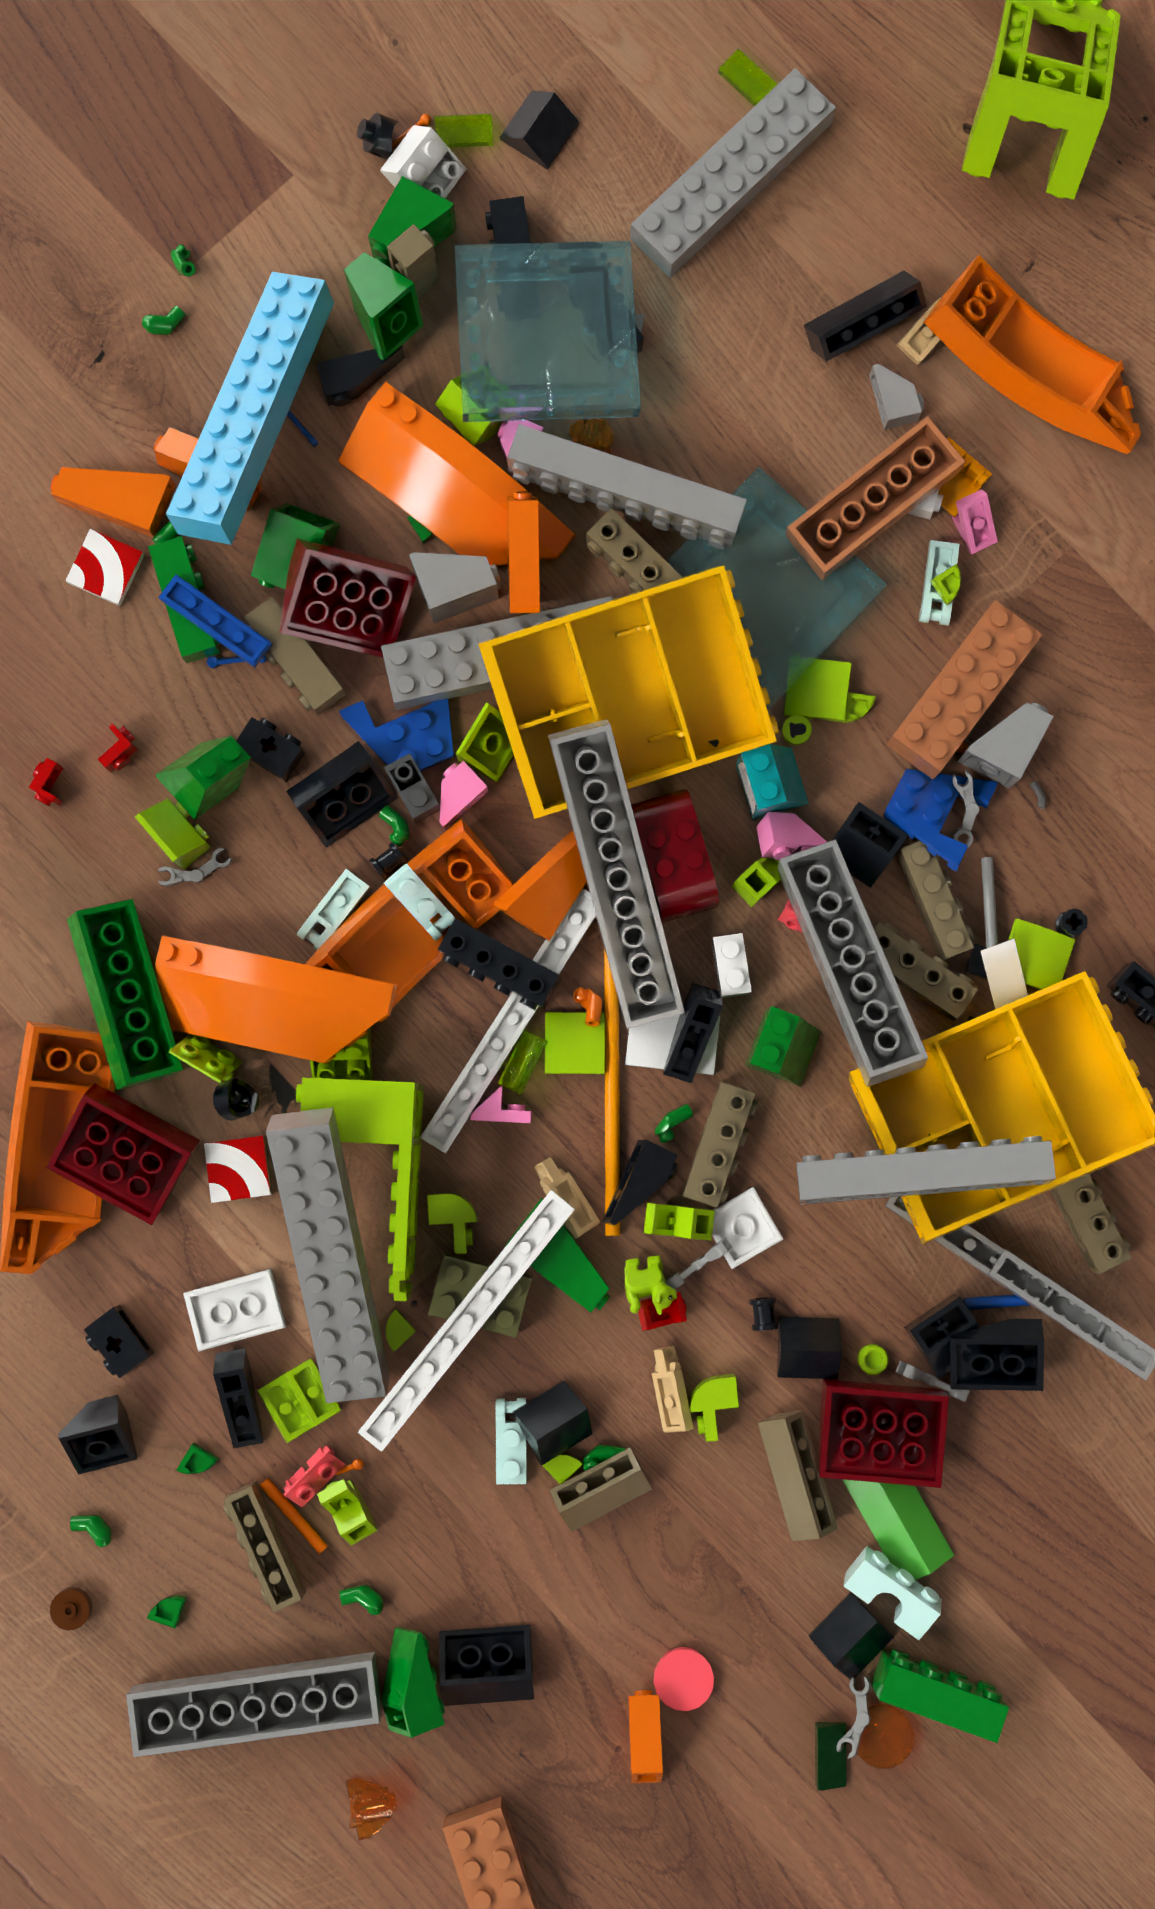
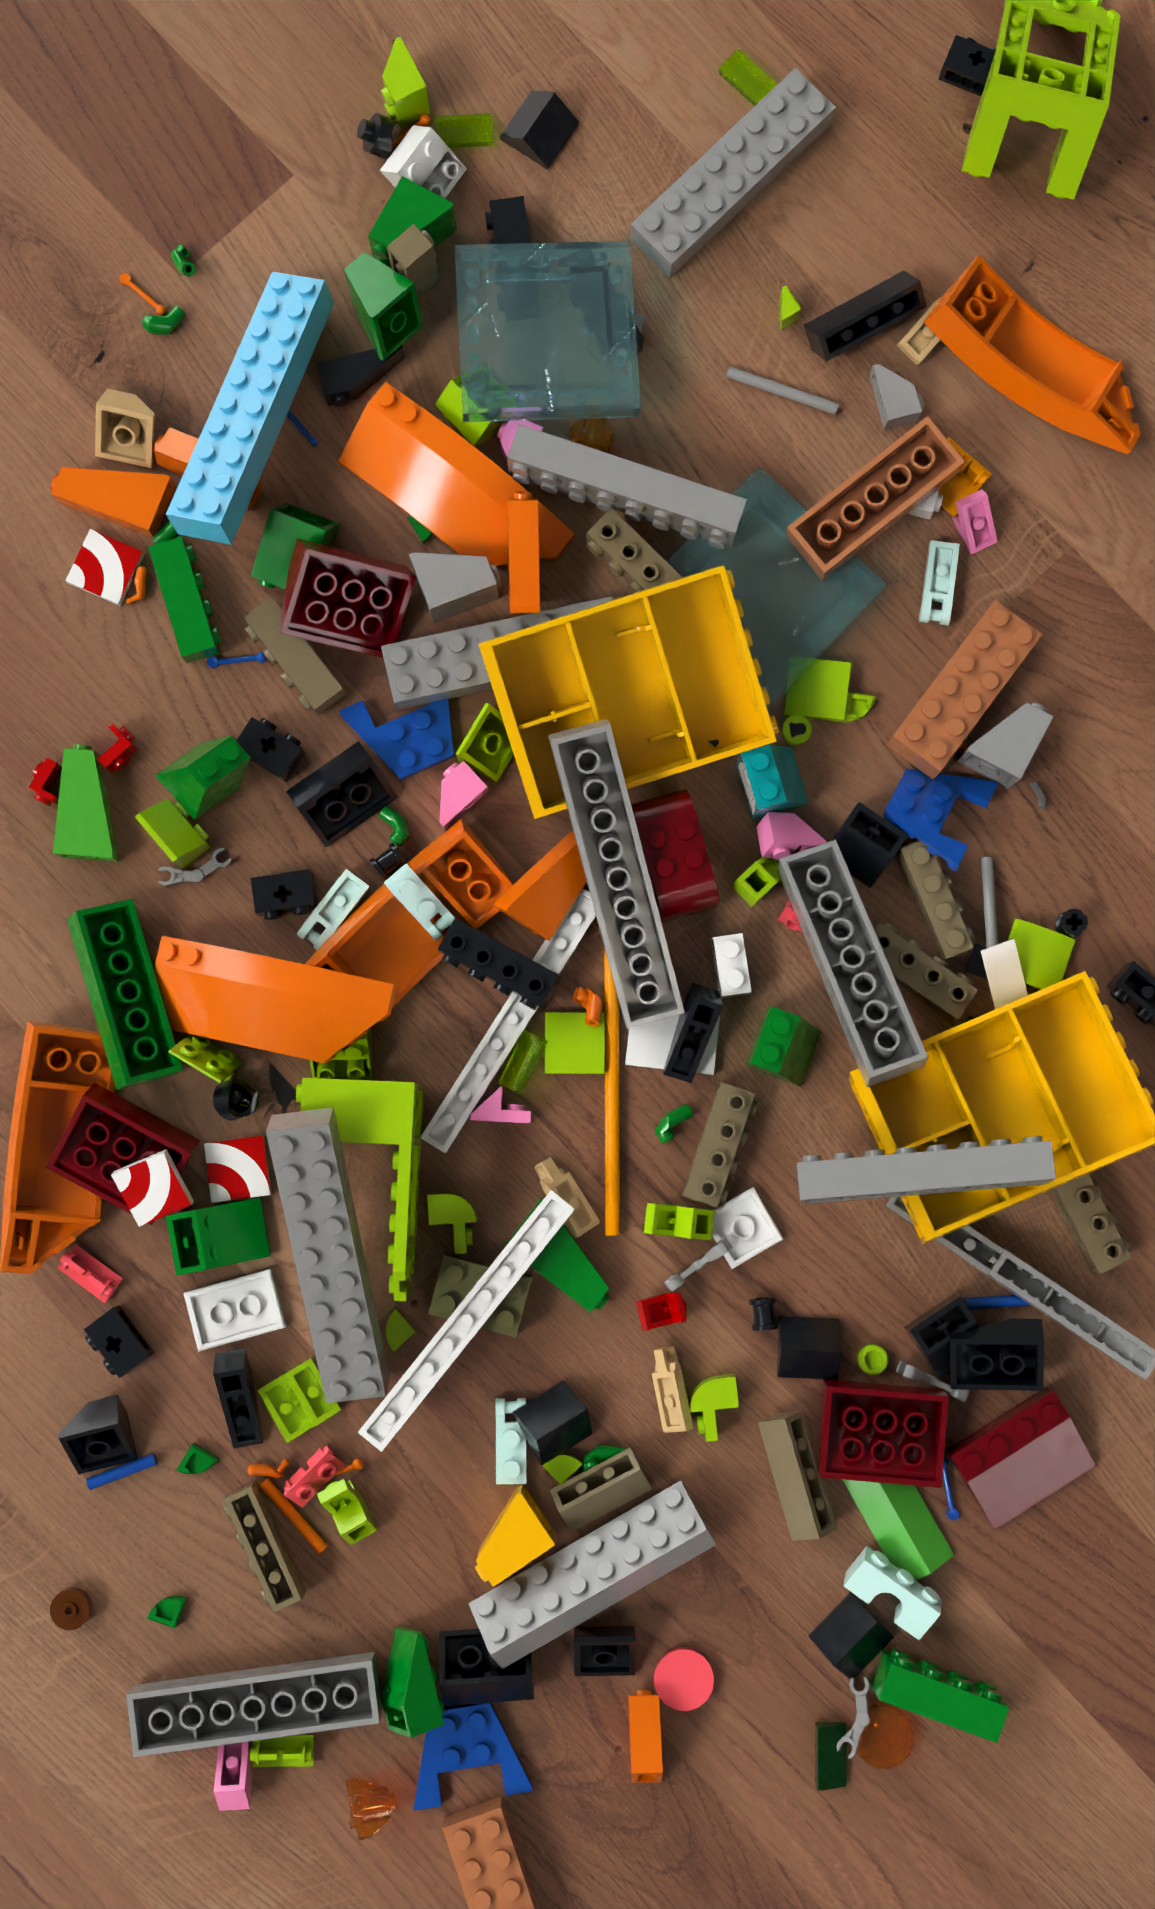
green arm [70,1515,112,1547] -> none
blue tile [158,574,273,668] -> none
green arm [339,1585,384,1615] -> none
dark grey slope [384,753,440,824] -> none
black slope [602,1140,678,1225] -> none
lime animal [624,1255,677,1315] -> none
lime tile [931,564,961,606] -> none
light grey piece [952,770,979,847] -> none
none -> bright green slope [53,744,119,862]
none -> coral hinge [57,1244,123,1303]
none -> blue piece [86,1453,158,1490]
none -> tan slope [95,388,155,469]
none -> tile [111,1149,194,1227]
none -> orange hinge [119,273,167,316]
none -> orange piece [126,566,148,605]
none -> green slope [166,1197,271,1276]
none -> bright pink slope [214,1741,252,1811]
none -> orange piece [247,1458,290,1479]
none -> black brick [250,869,318,920]
none -> lime hinge [250,1734,314,1767]
none -> lime slope [381,36,431,129]
none -> blue wing [414,1703,533,1811]
none -> light grey brick [468,1481,716,1669]
none -> yellow slope [475,1484,556,1587]
none -> black slope [574,1626,636,1676]
none -> light grey bar [726,366,839,415]
none -> lime slope [779,285,801,330]
none -> black brick [938,35,996,96]
none -> blue hinge [942,1457,959,1520]
none -> slope [945,1387,1096,1530]

